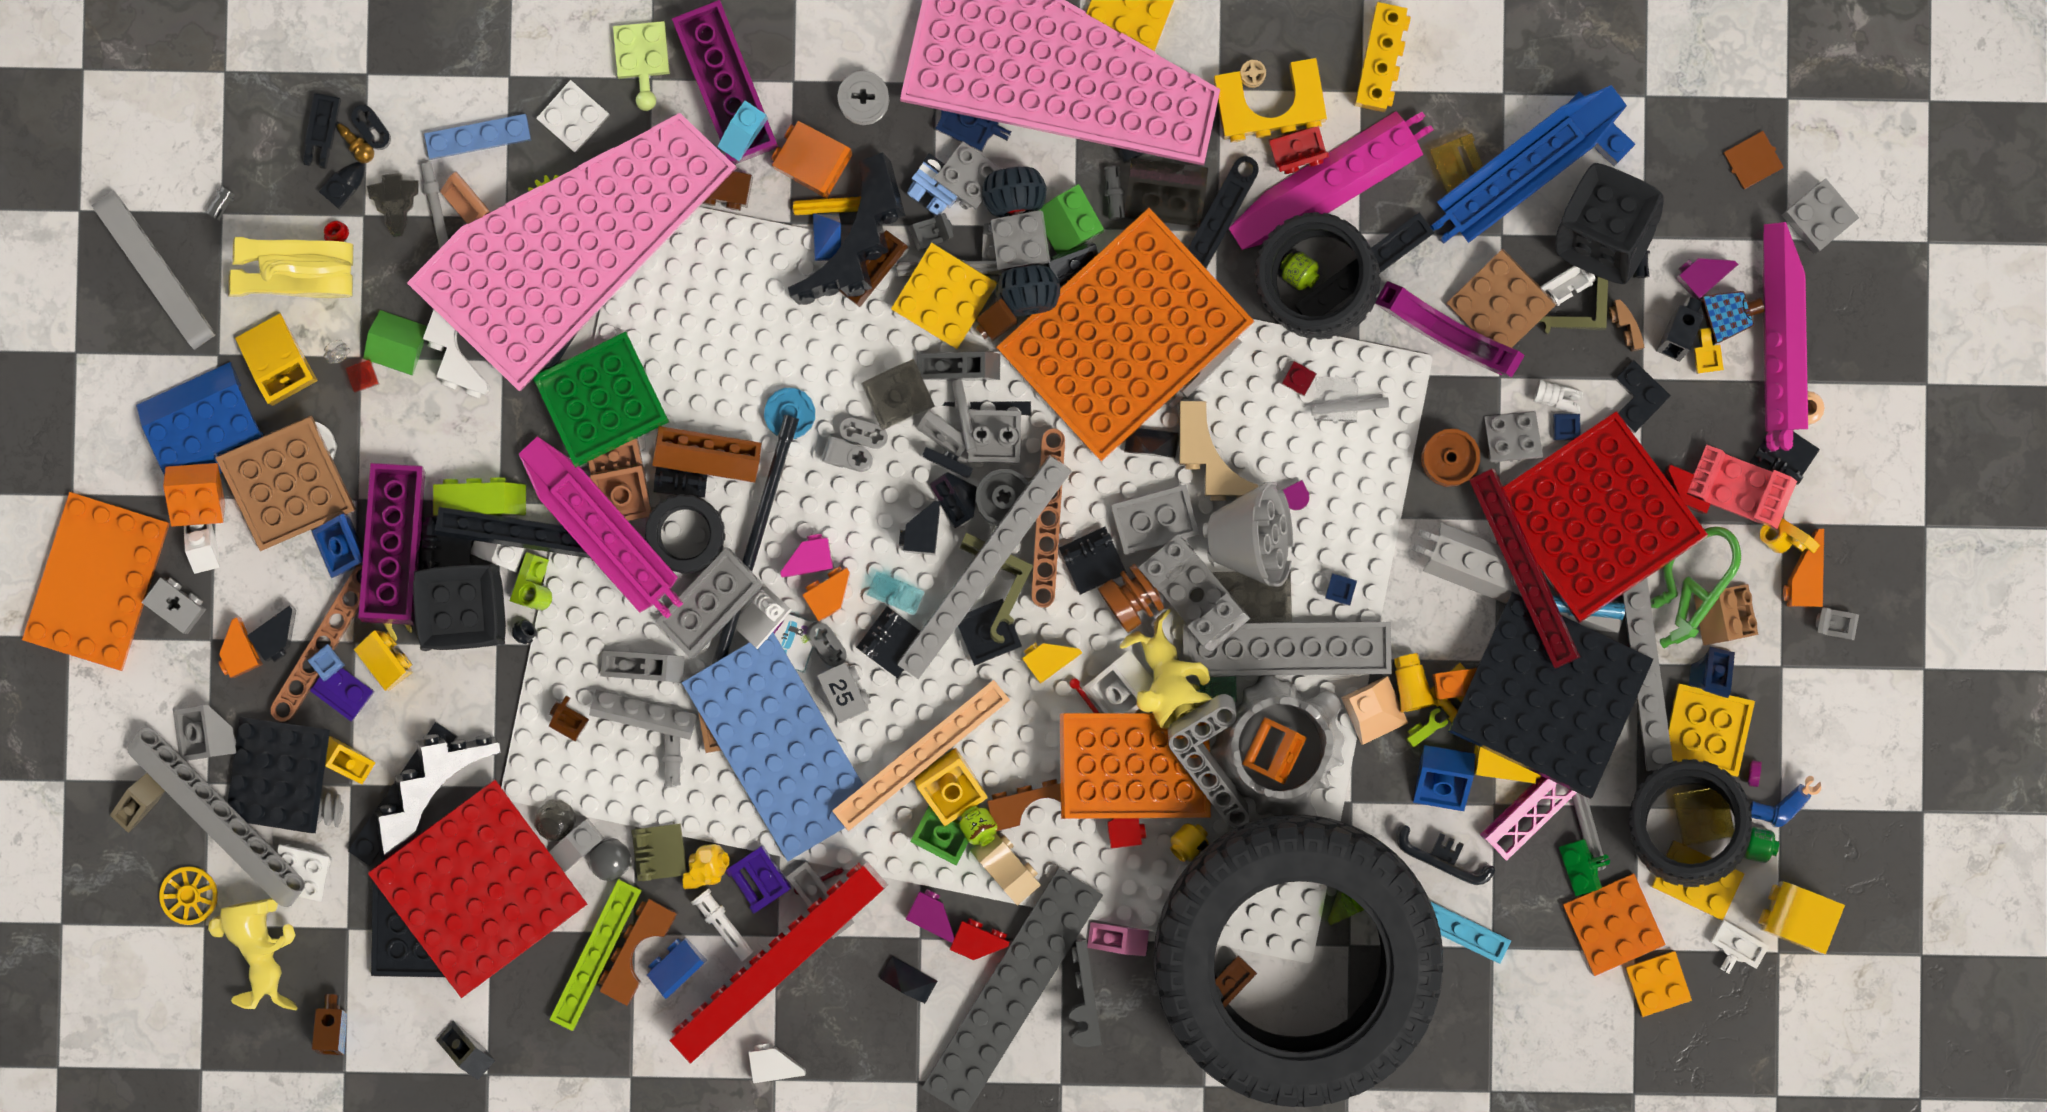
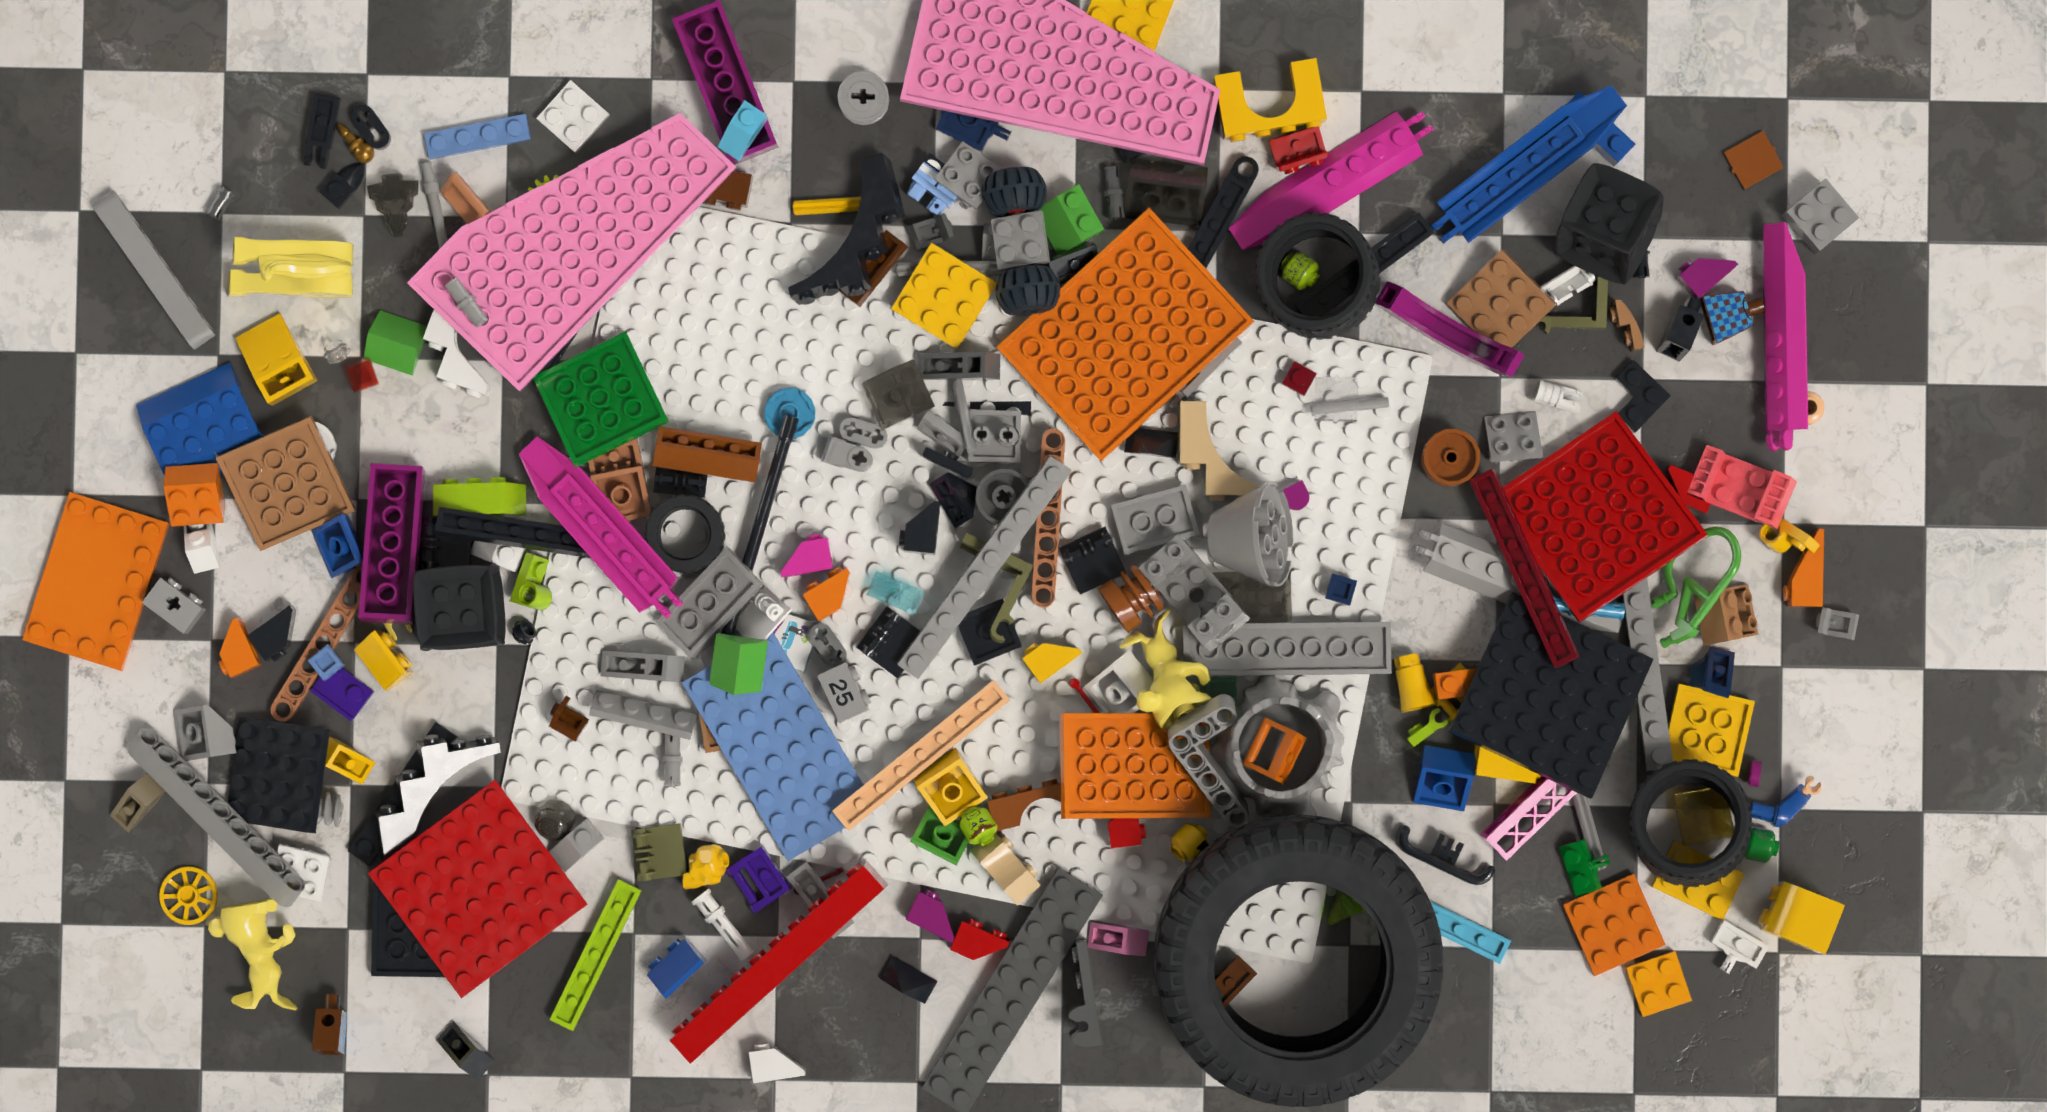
red plate [324,221,349,242] -> none
dark grey hair [589,840,631,881] -> none
dark orange arch [598,898,678,1006] -> none
yellowish green plate [613,21,670,111] -> none
orange slope [771,121,852,199] -> none
blue slope [813,212,841,261] -> none
reddish brown slope [975,298,1017,342] -> none
tan wheel [1240,60,1266,88] -> none
light nougat slope [1341,676,1408,745] -> none
yellow brick [1354,2,1411,112] -> none
clear yellow plate [1430,133,1483,194] -> none
dark blue tile [1553,414,1580,440] -> none
yellow plate [1693,328,1724,374] -> none
black hinge [1749,431,1820,486] -> none
none -> light grey pin [445,277,489,328]
none -> bright green slope [709,633,768,695]

